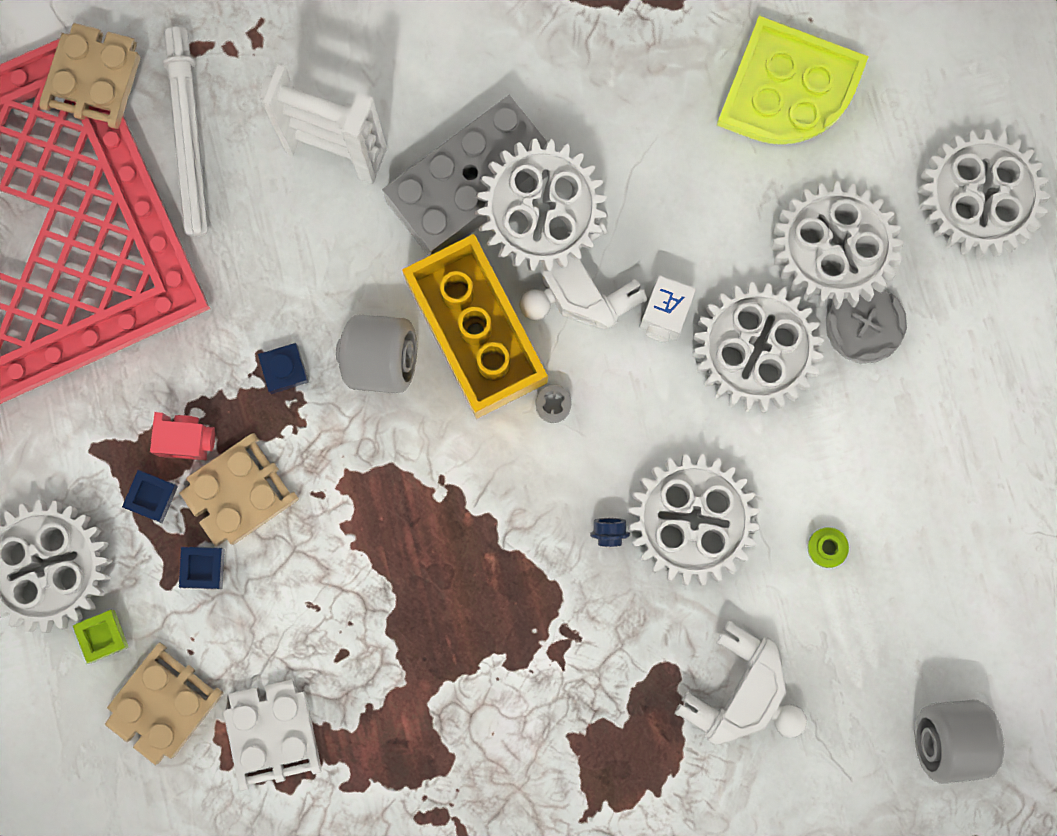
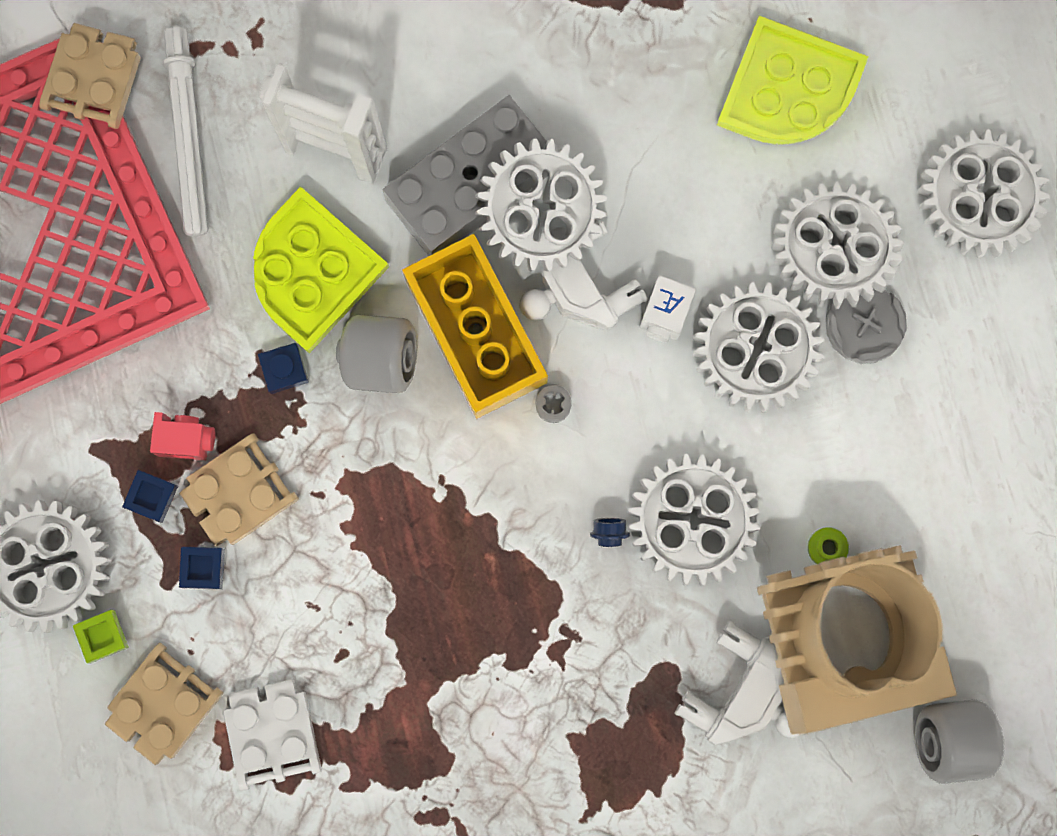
none -> neon yellow plate [253,186,389,354]
none -> tan hose [757,545,957,735]

